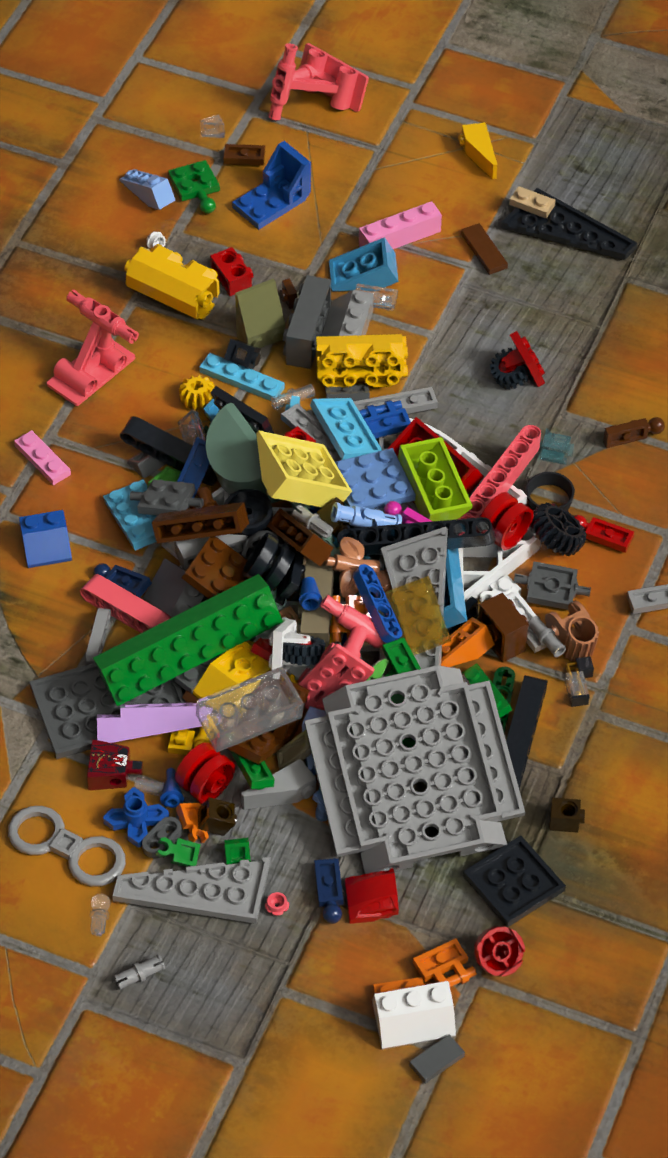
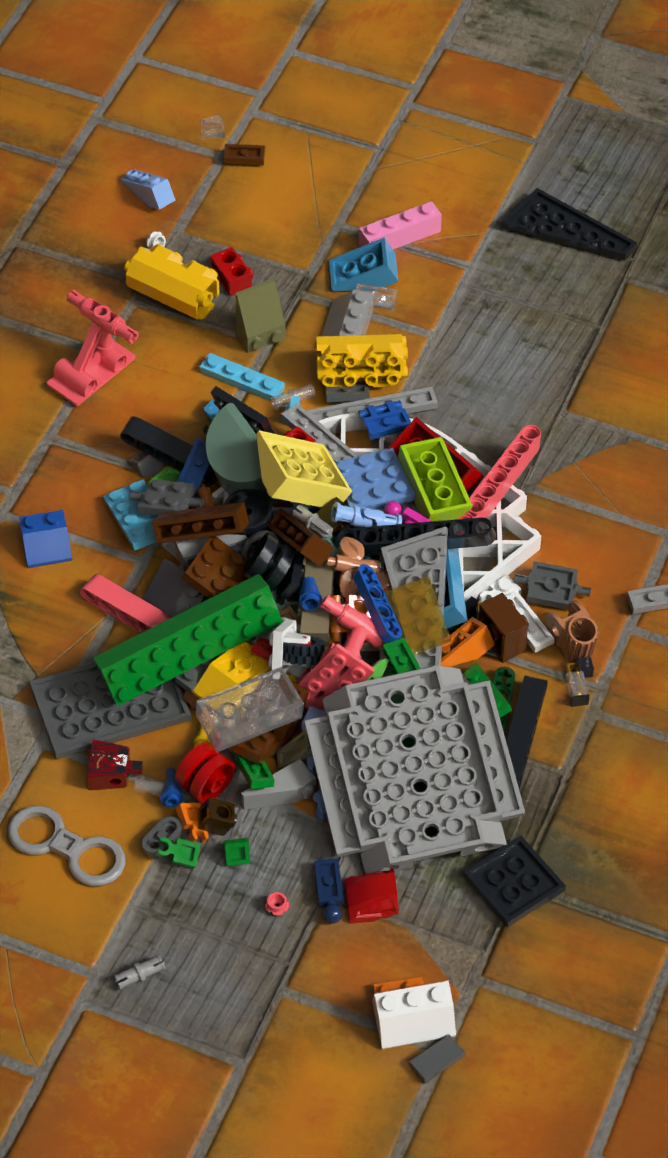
bright pink plate [14,430,71,485] -> none
light grey beam [86,608,111,665] -> none
clear axle [90,894,110,937] -> none
dark blue plate [93,563,152,598] -> none
lavender wedge [97,703,212,743] -> none
blue plant [103,787,169,848] -> none
light grey wing [113,857,271,924] -> none
green plate [168,160,220,214] -> none
yellow tile [168,729,196,755] -> none
clear plate [178,410,206,445] -> none
yellow gear [179,375,215,411] -> none
black window [224,339,261,369] -> none
blue bracket [232,141,311,230] -> none
coral plate [268,43,369,120] -> none
reddish brown plate [280,278,297,309] -> none
dark grey brick [283,275,331,369] -> none
medium azure plate [310,398,382,460] -> none
orange plate [413,938,477,987] -> none
yellow slope [458,122,497,179] -> none
reddish brown tile [461,223,508,275] -> none
red cylinder [474,926,525,976] -> none
red wheel [480,492,534,550] -> none
plate [490,331,545,389] -> none
tan plate [509,186,555,218] -> none
black tyre [526,472,575,511] -> none
light grey pin [528,616,566,657] -> none
black gear [530,502,587,556] -> none
clear light blue window [540,428,575,465] -> none
dark brown brick [550,797,585,833] -> none
red plate [575,515,634,553] -> none
reddish brown plate [603,417,665,449] -> none

